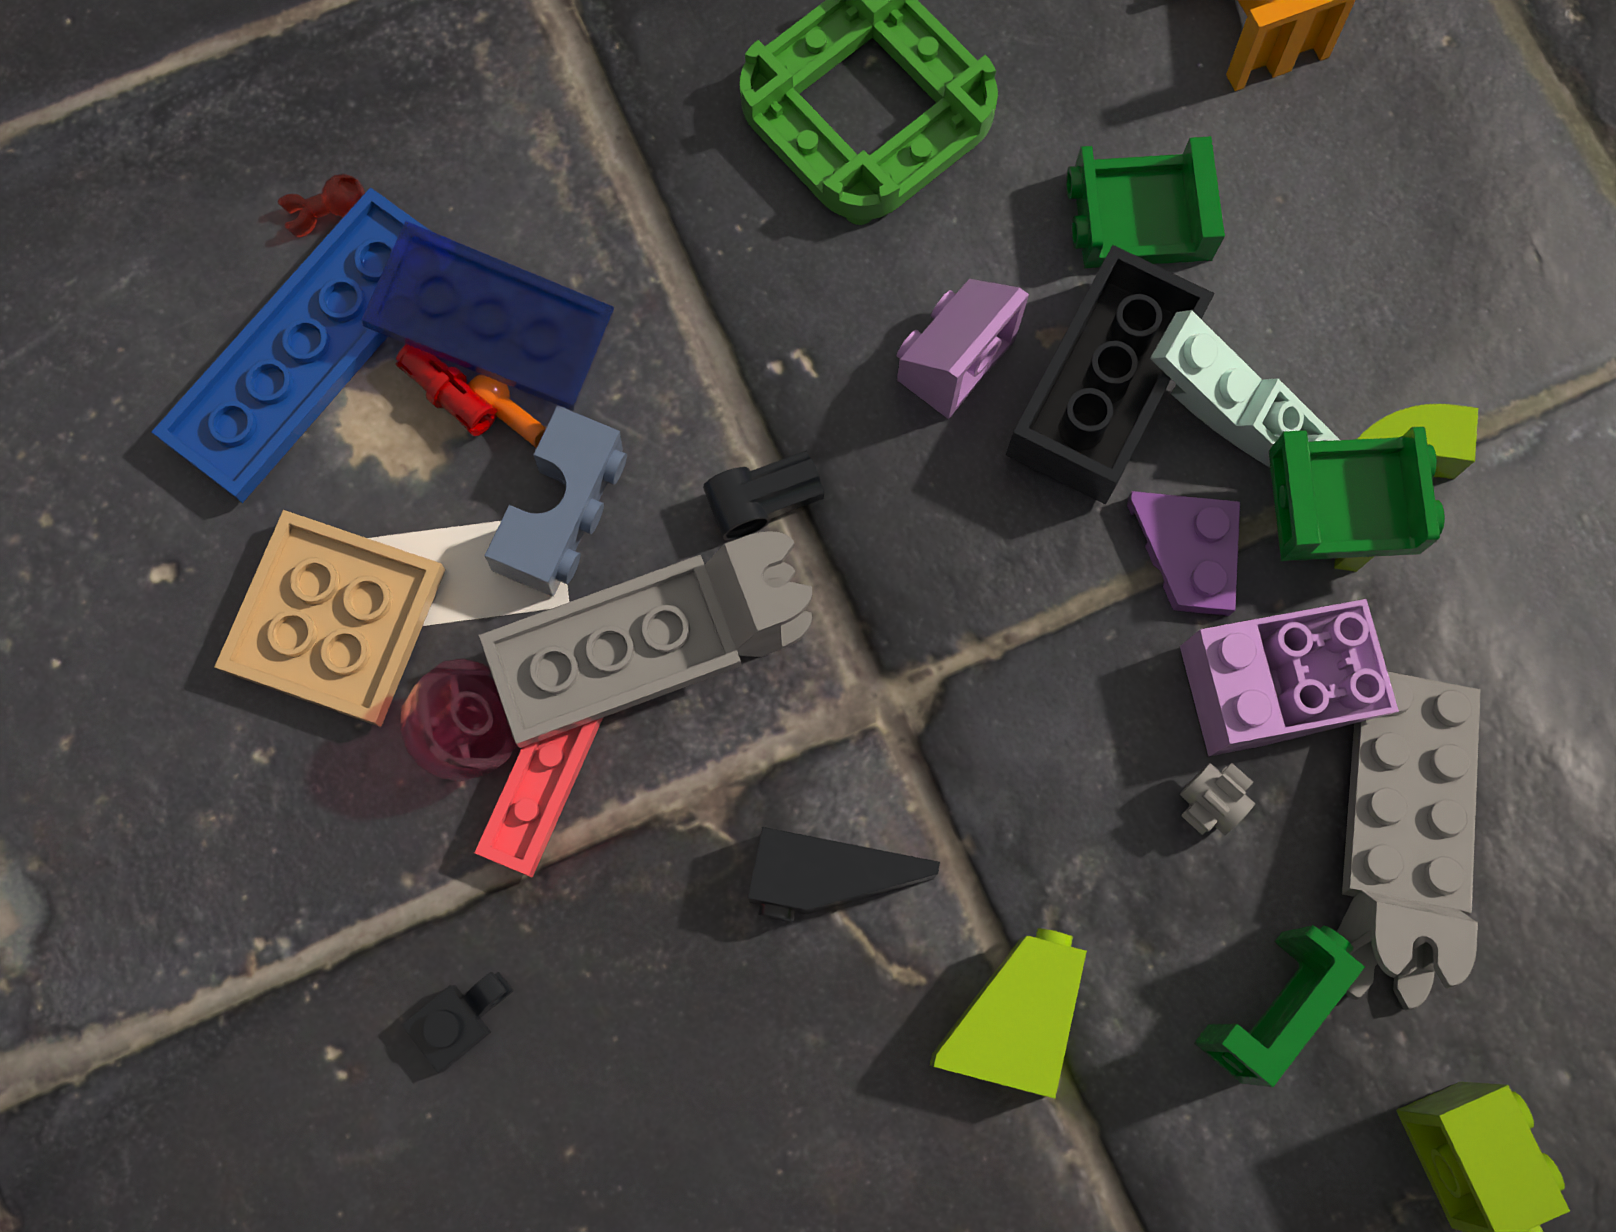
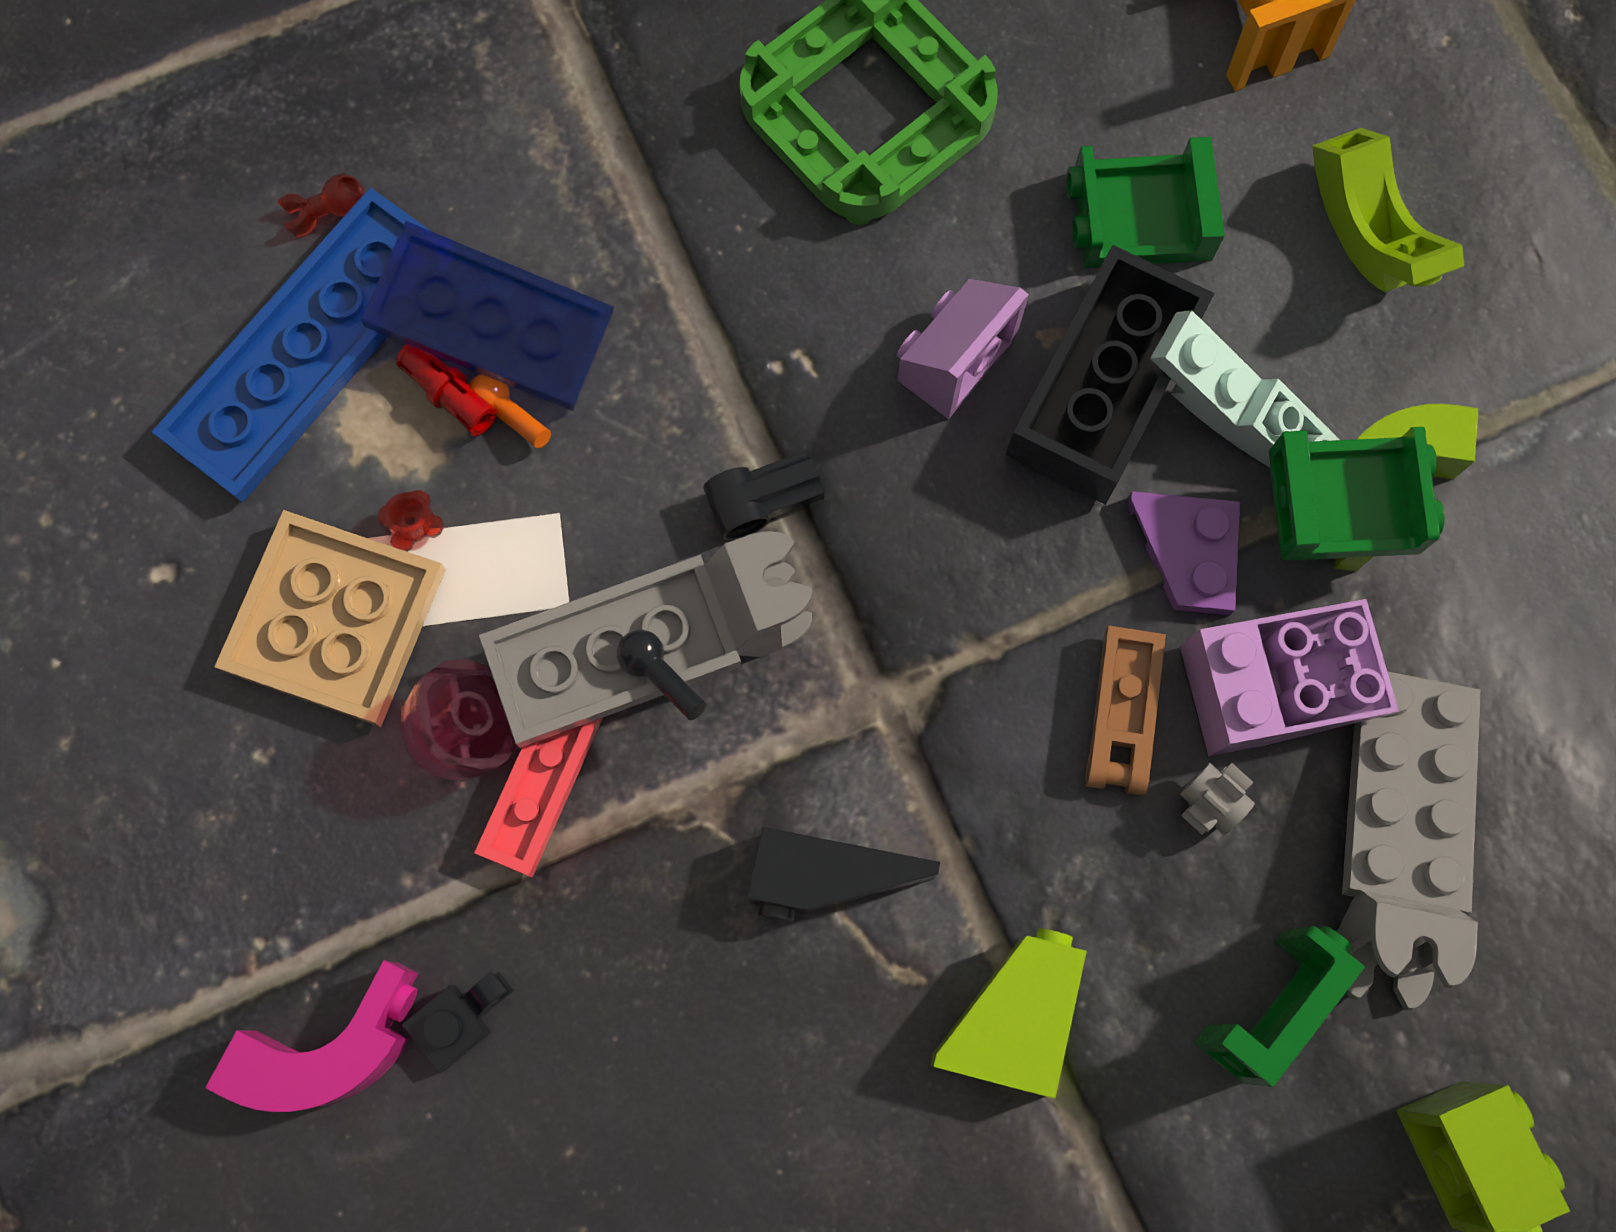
sand blue arch [484,405,627,597] -> none
none -> dark pink arch [205,960,419,1112]
none -> clear red plate [378,490,444,552]
none -> black bar [617,629,707,721]
none -> medium nougat plate [1085,626,1166,796]
none -> lime arch [1312,128,1464,292]

